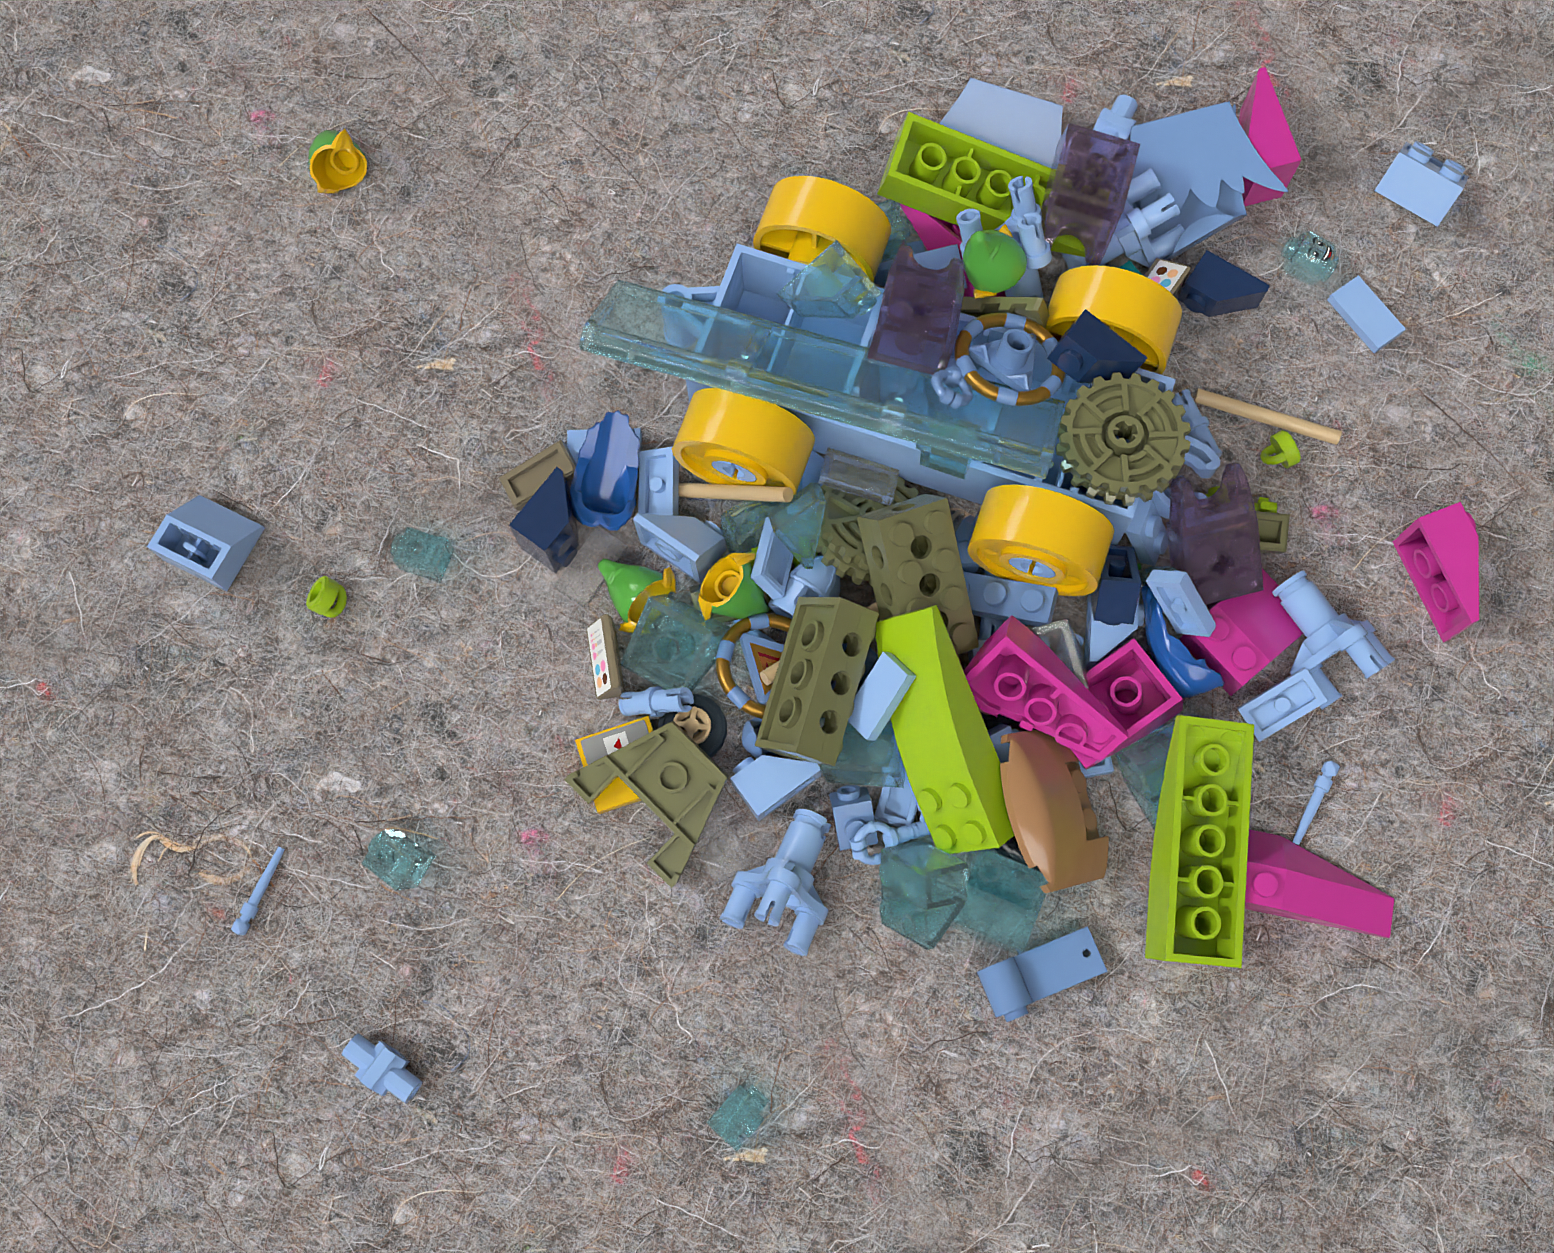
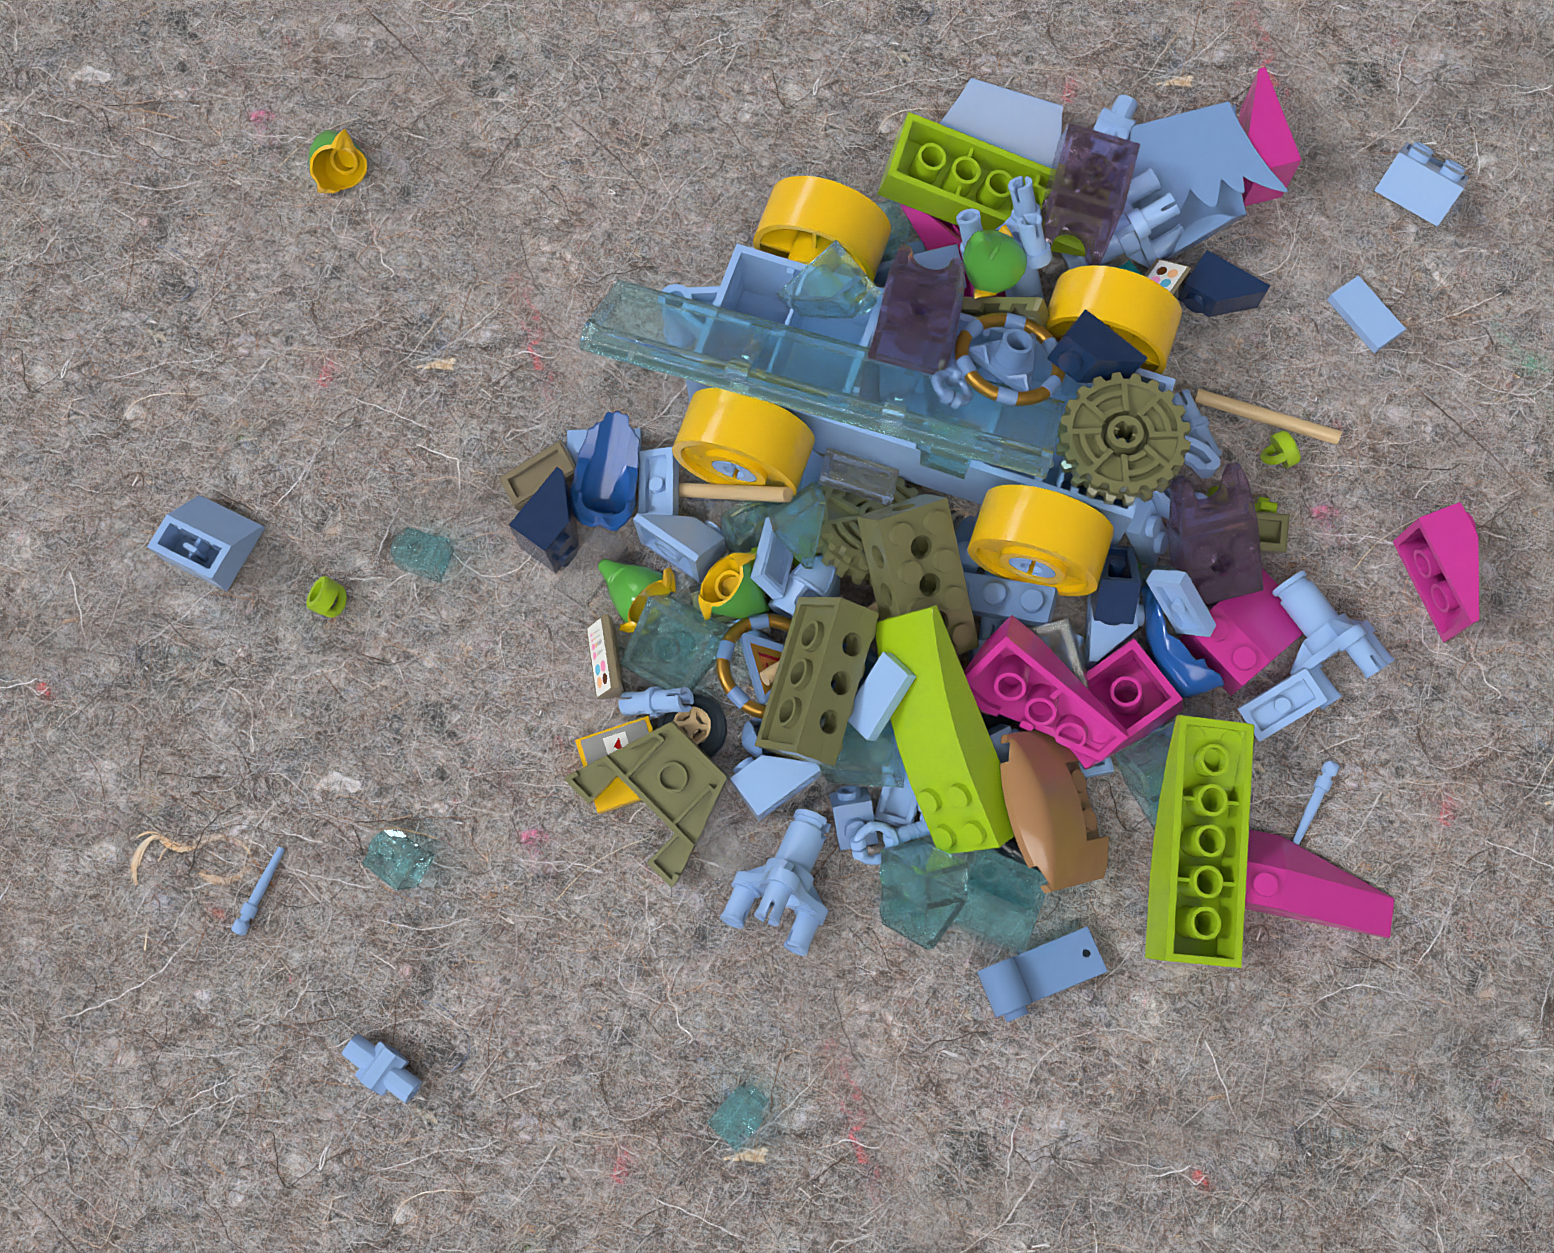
clear light blue head [1281,231,1339,285] -> none

